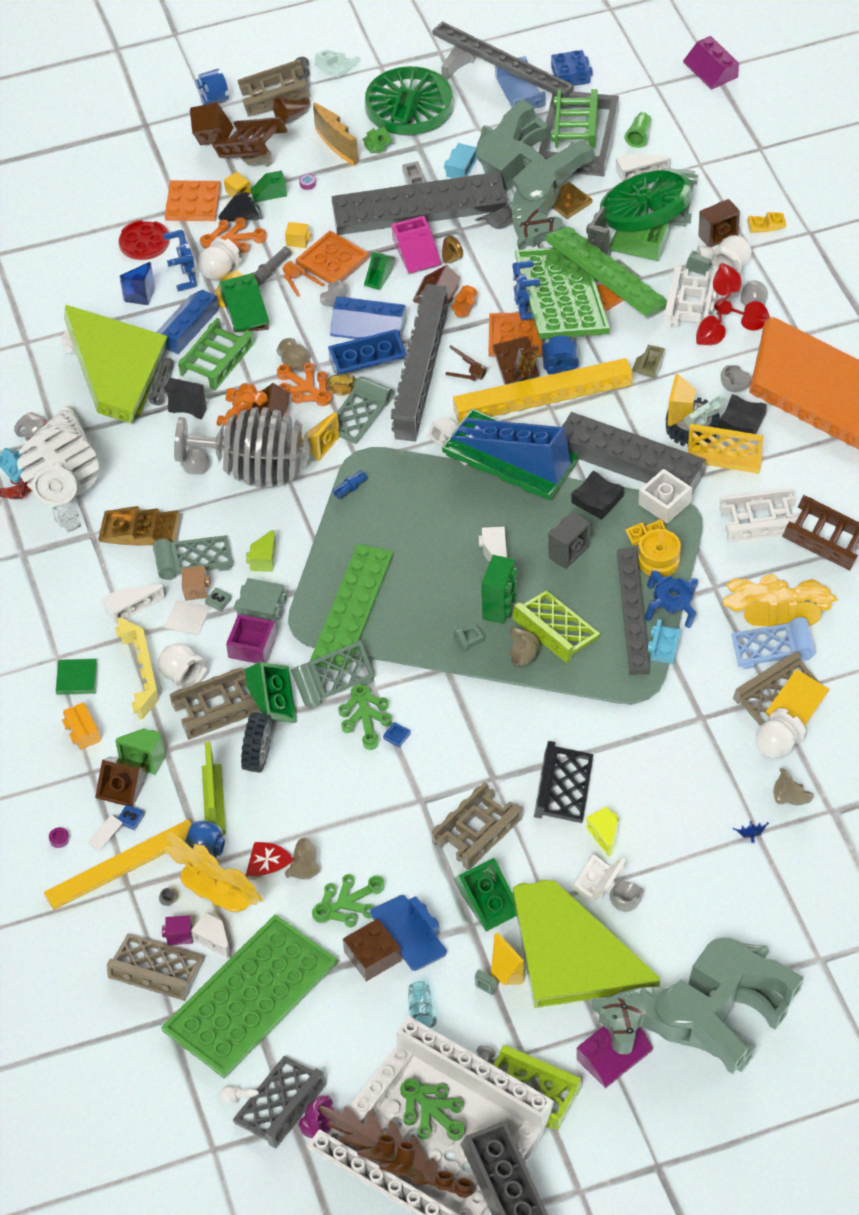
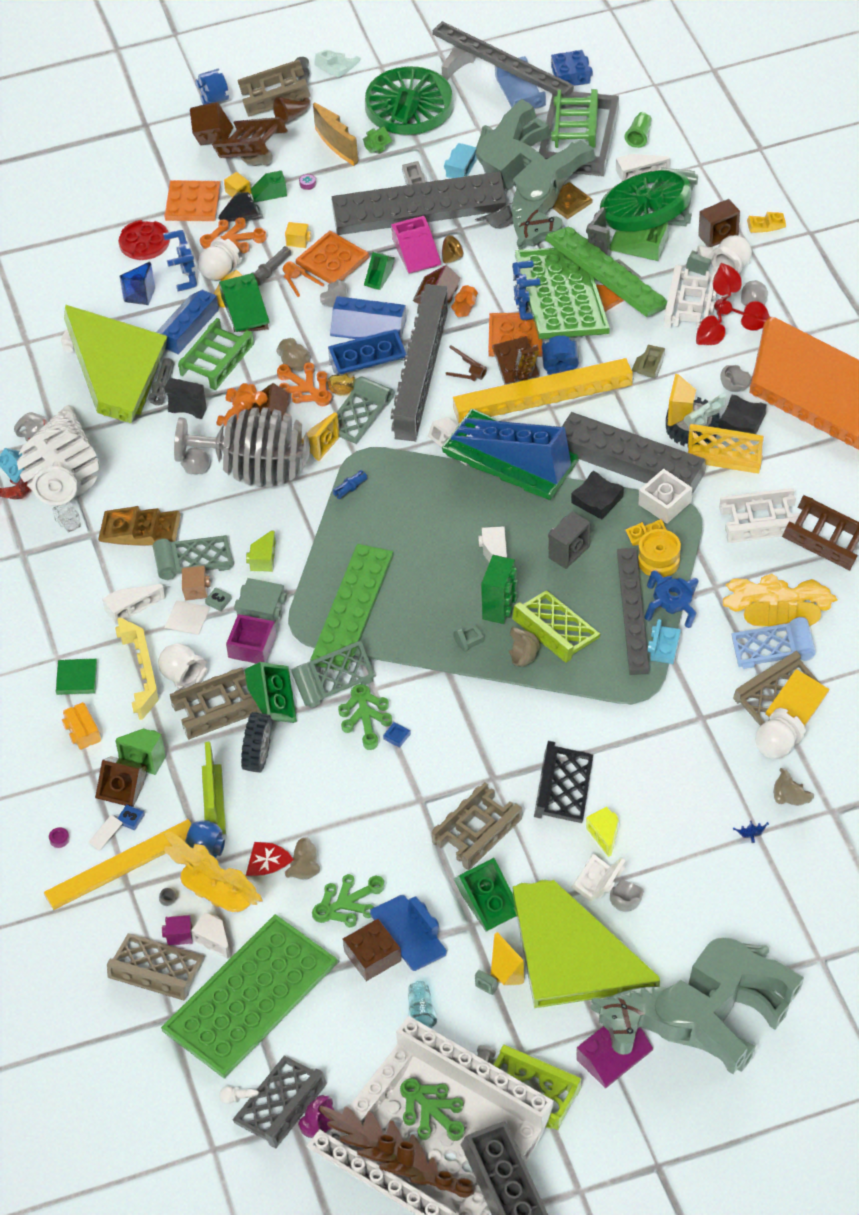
magenta slope [683,35,739,90] -> none

